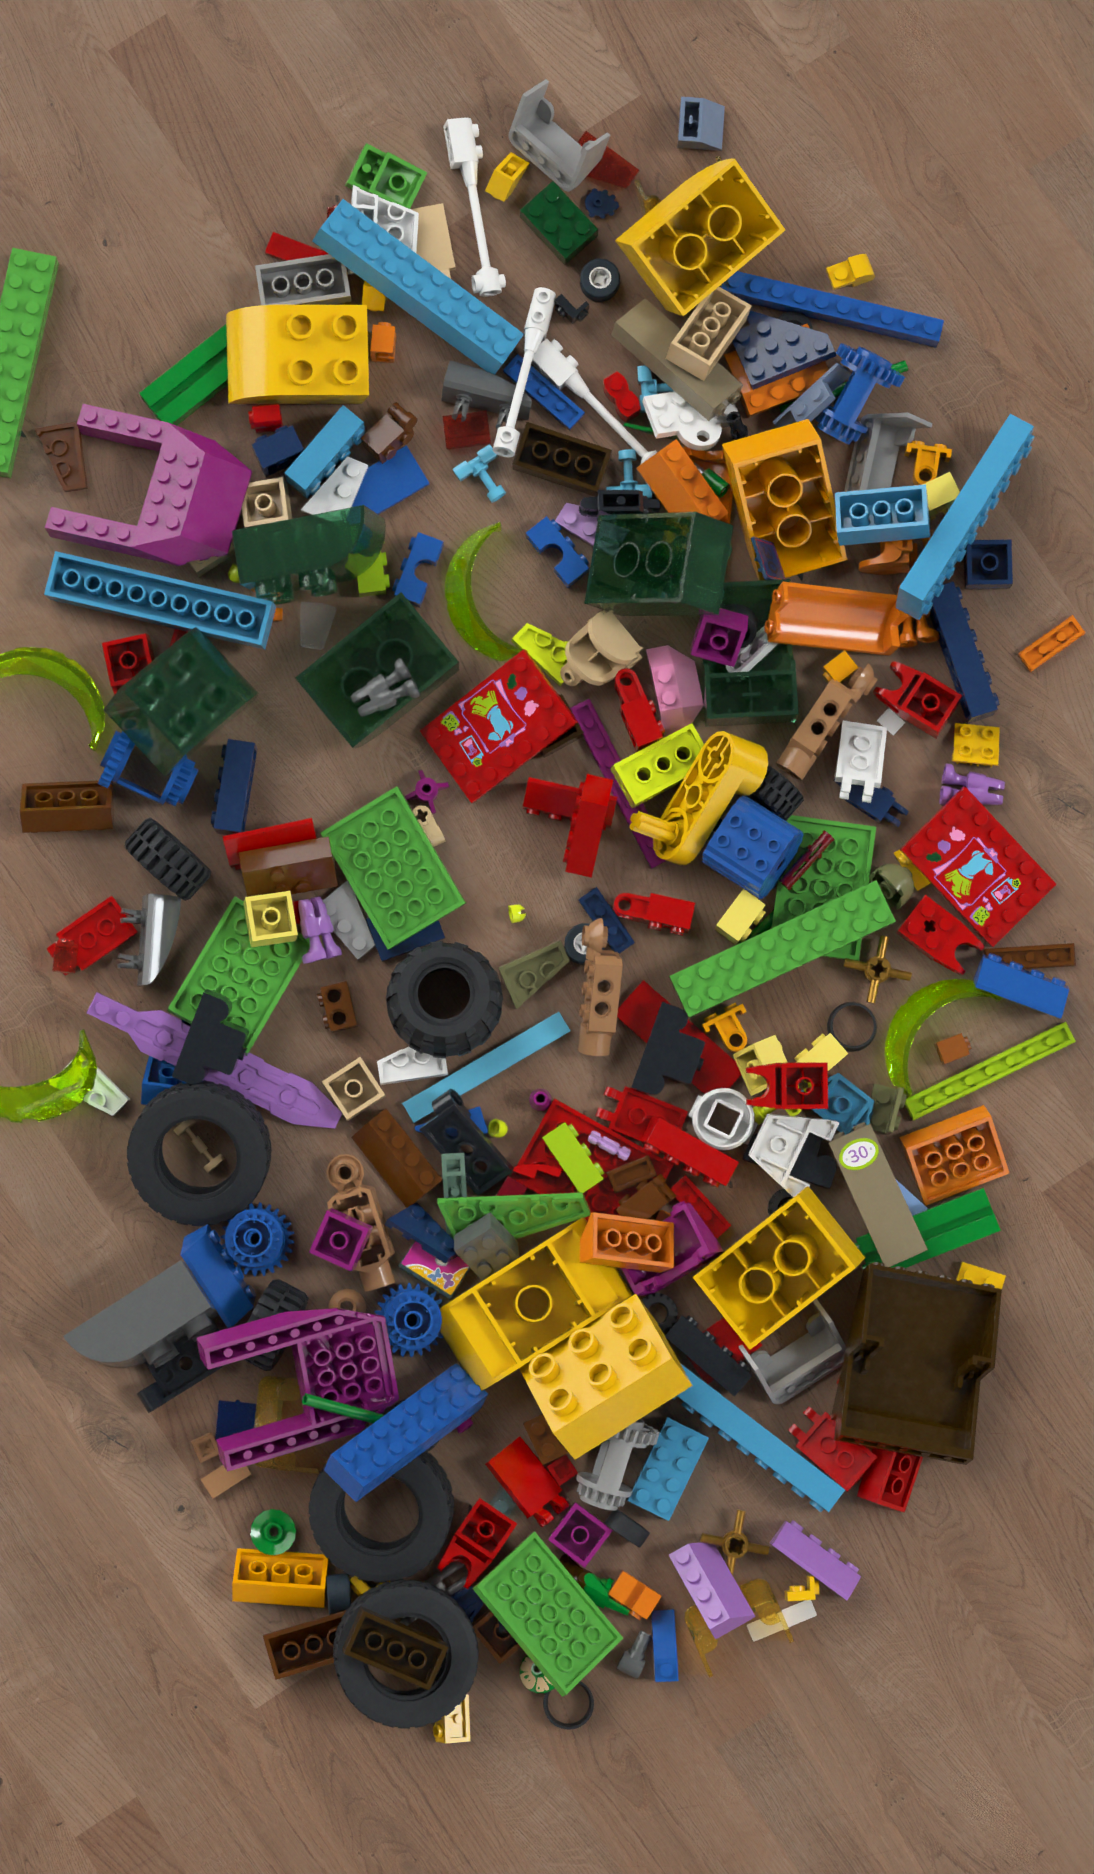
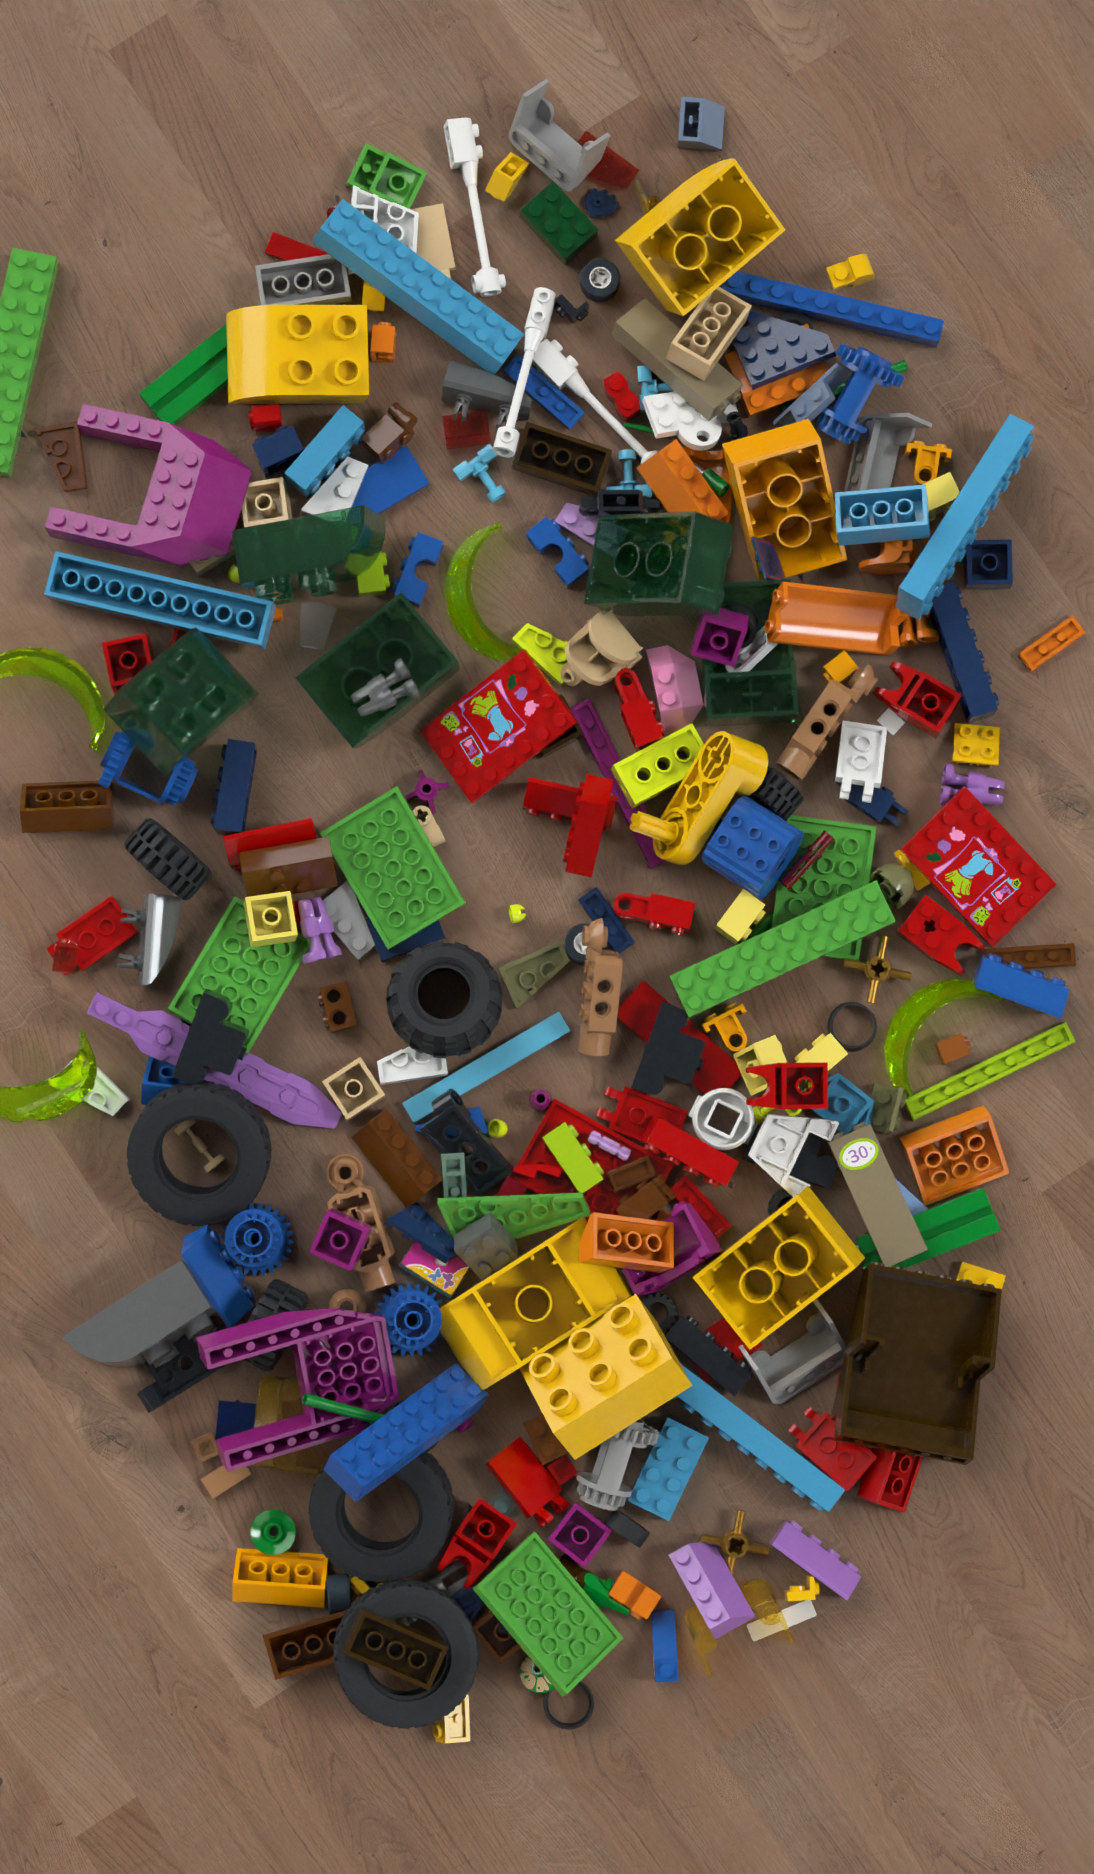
dark grey pin [616,1630,652,1679] -> none

